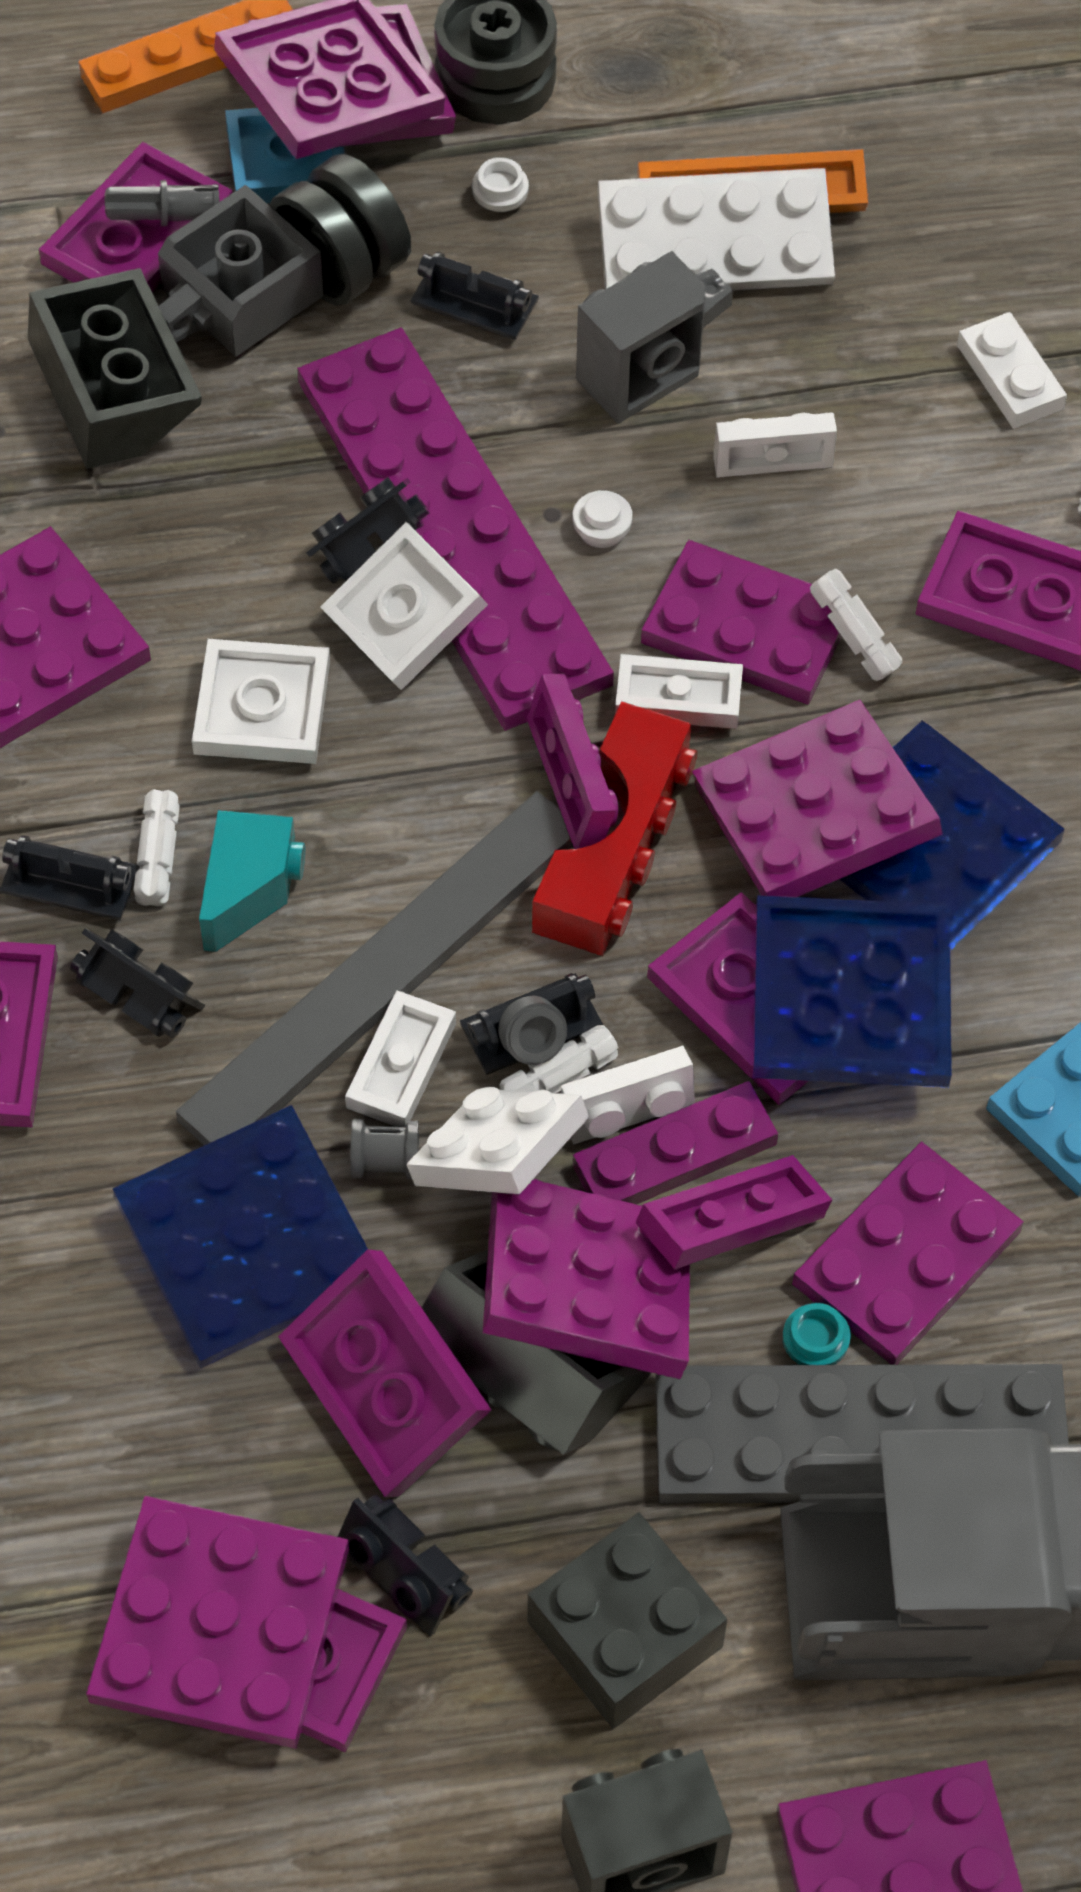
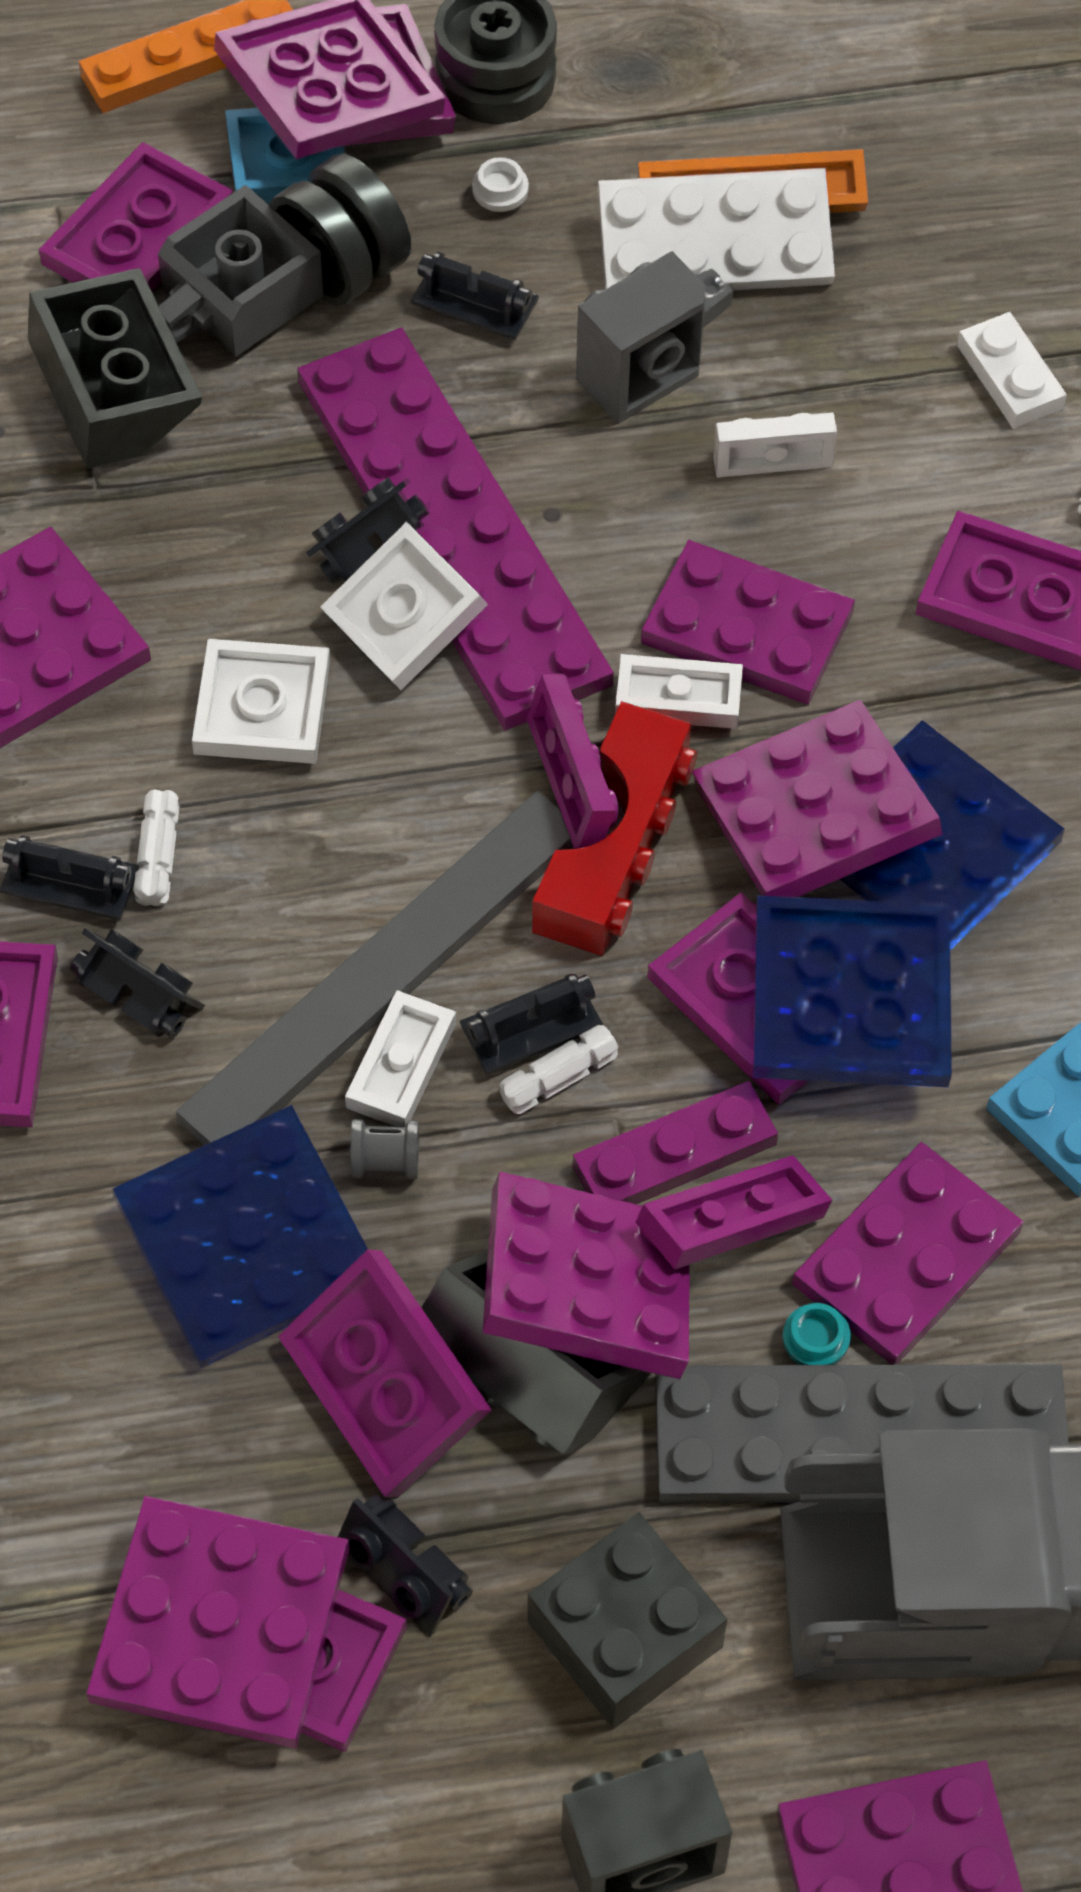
dark grey axle [104,180,219,226] -> none
teal slope [199,810,306,952] -> none
white plate [406,1087,589,1194] -> none
dark grey tile [498,996,567,1065] -> none
white plate [561,1046,695,1144] -> none
white plate [573,491,632,548] -> none
white axle [810,569,903,681] -> none

